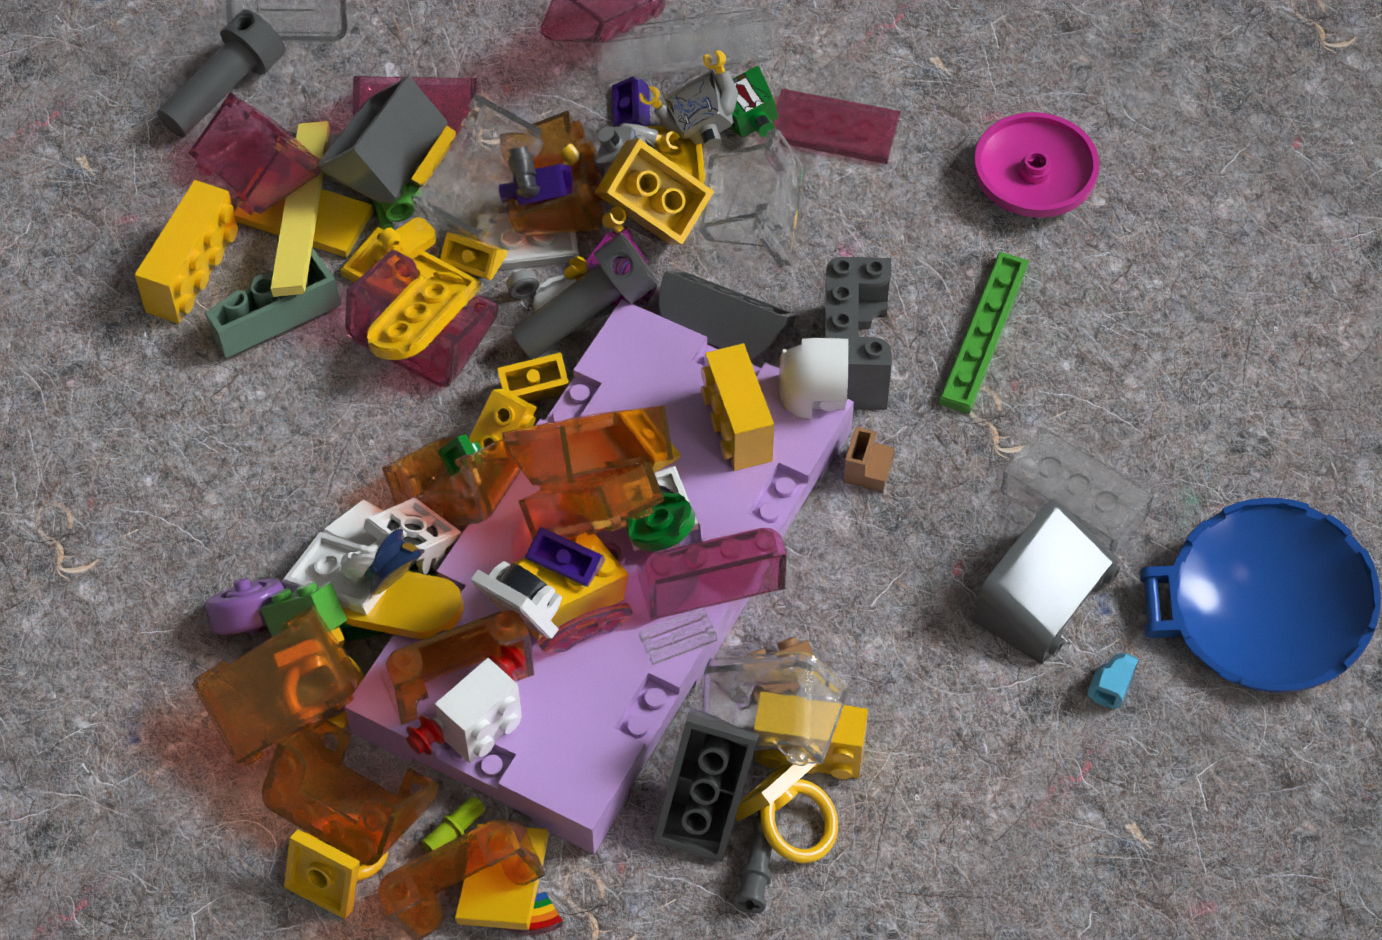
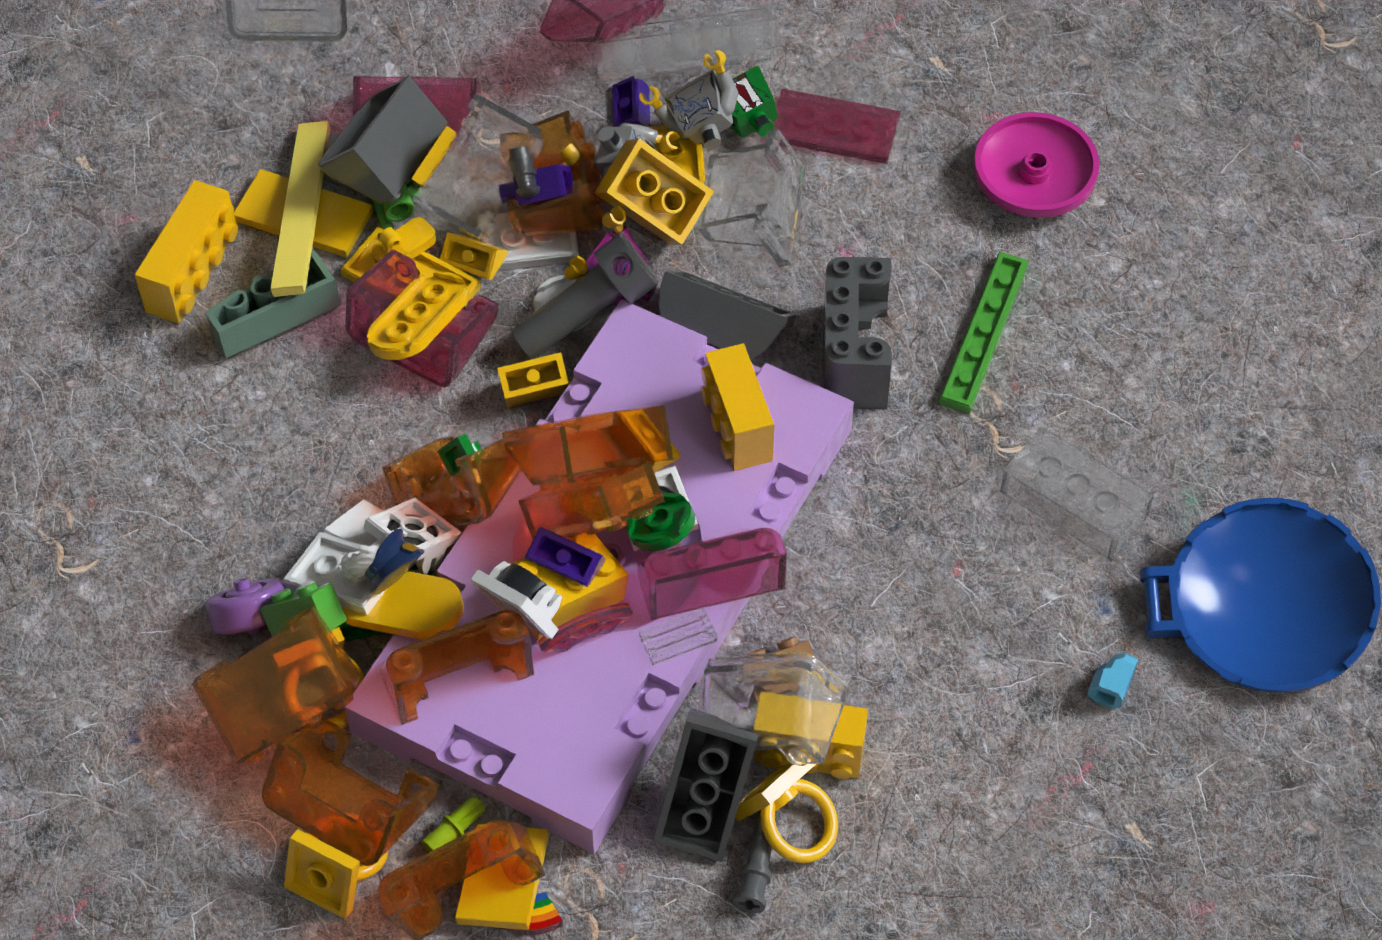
dark grey piece [157,9,286,137] -> none
clear pink windscreen [189,92,322,215] -> none
white brick [406,645,526,763] -> none
yellow brick [469,389,537,467] -> none
light grey tile [506,270,540,299] -> none
white brick [779,338,848,420] -> none
medium nougat piece [843,427,895,492] -> none
windscreen [973,499,1120,664] -> none

